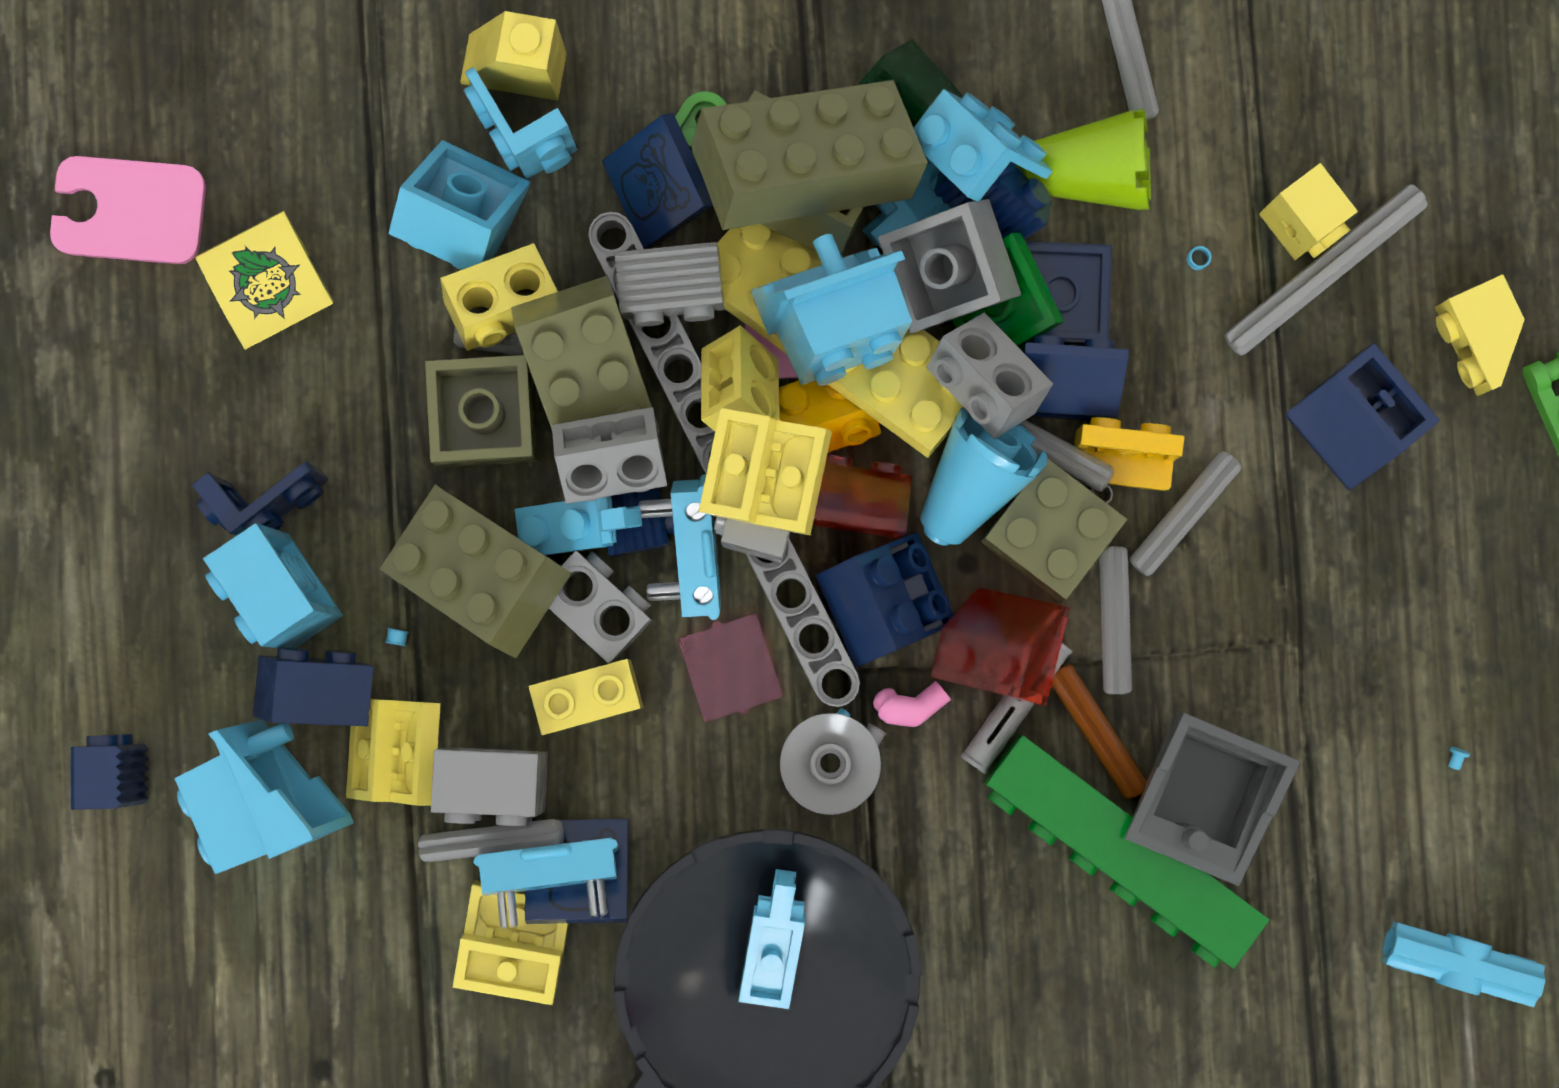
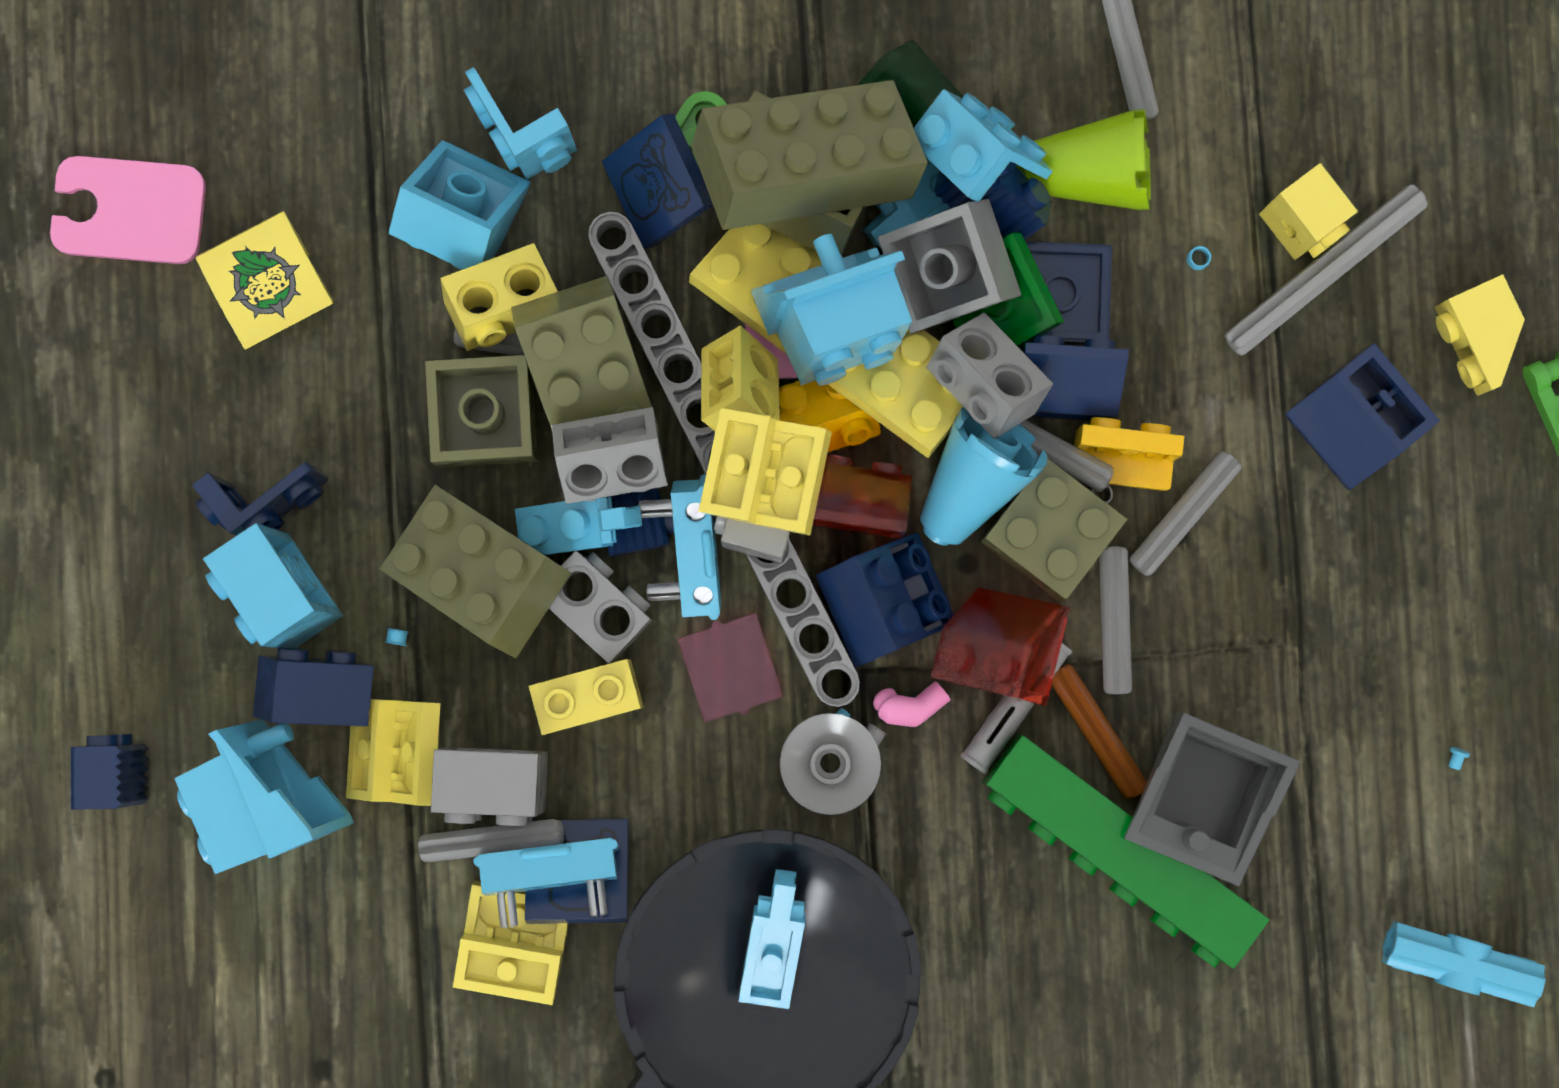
light yellow slope [460,11,567,101] -> none
light grey brick [615,242,725,327] -> none

